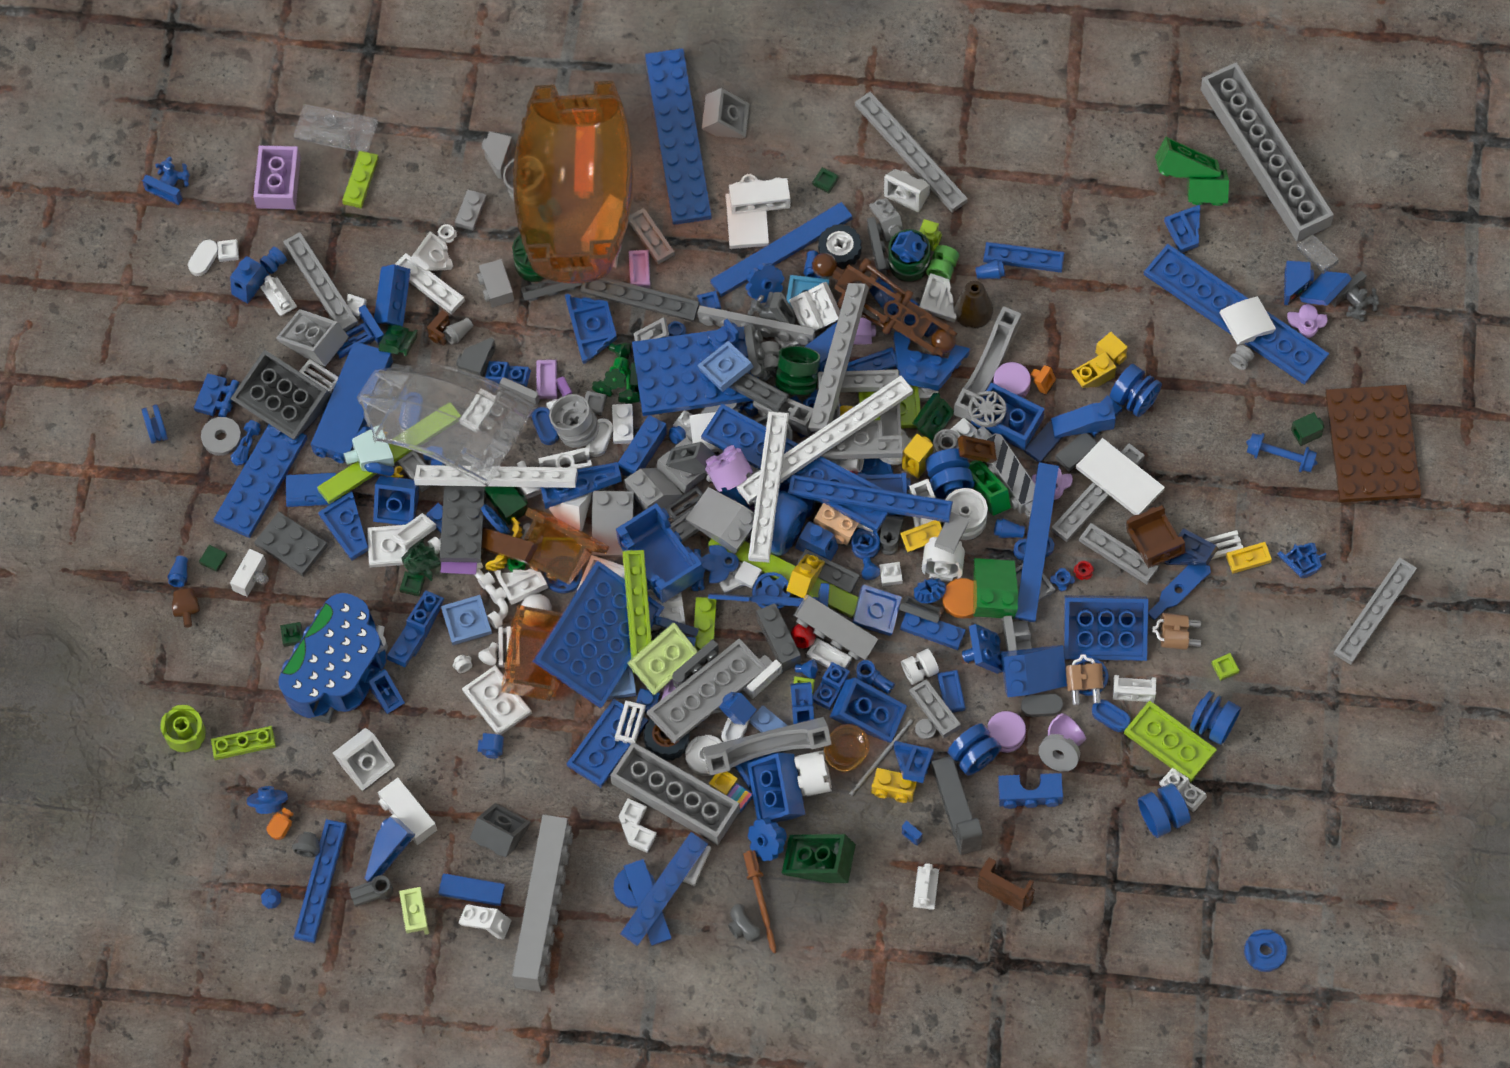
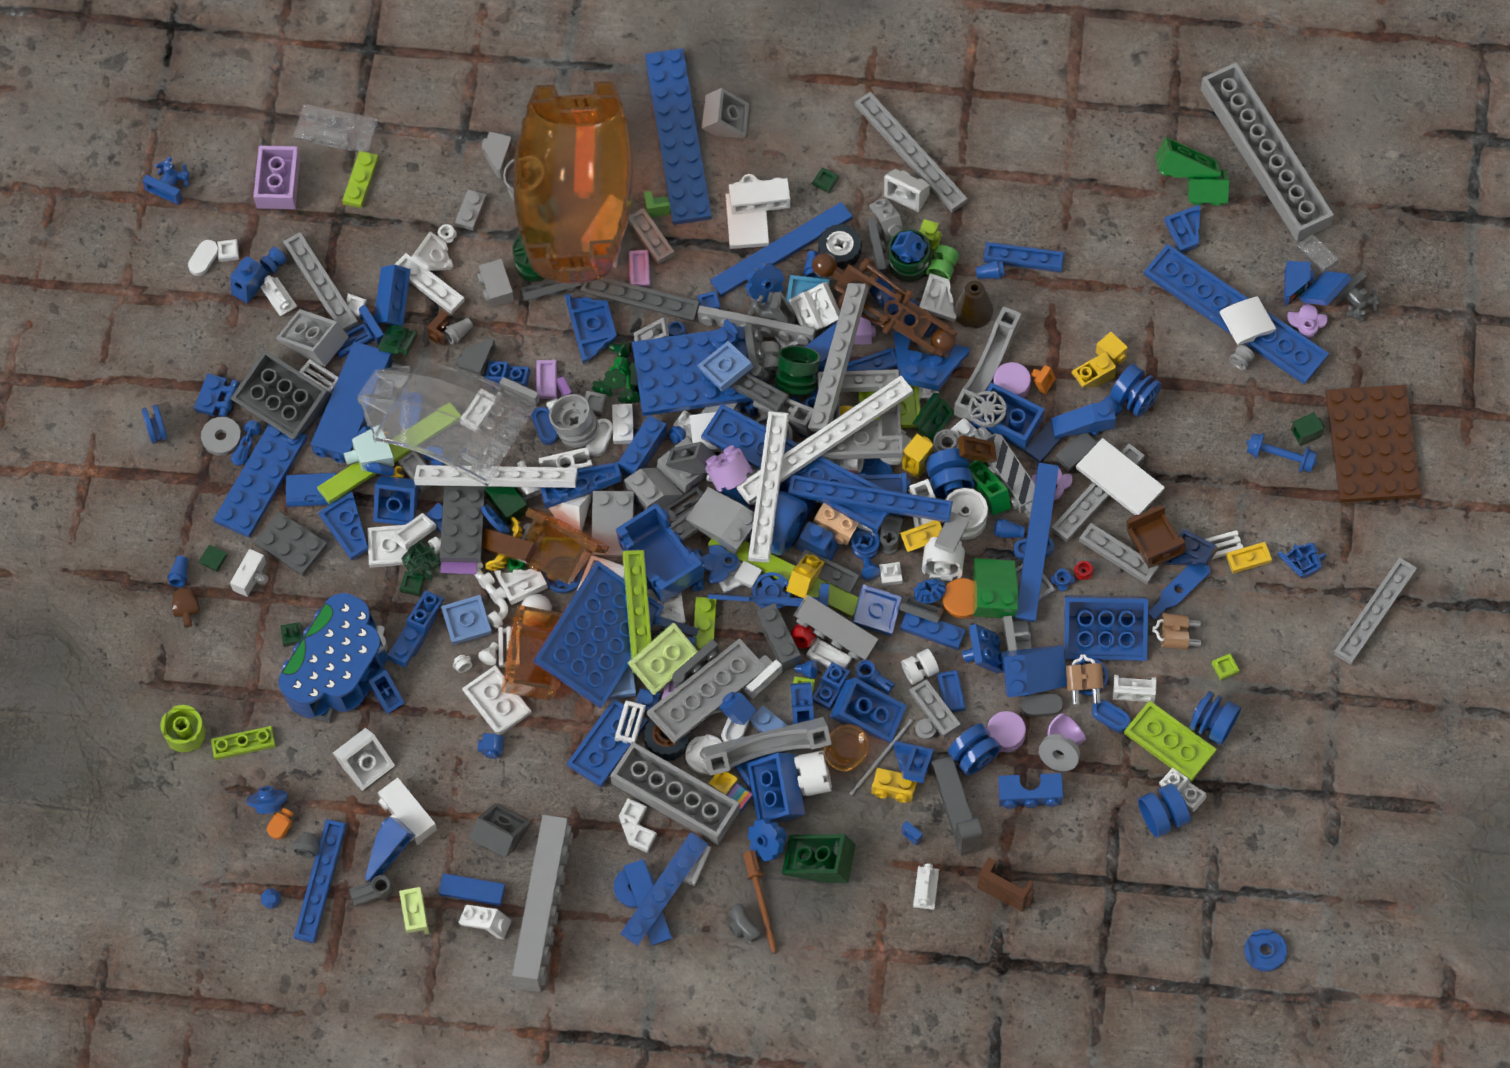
none -> bright green panel [644,191,671,218]

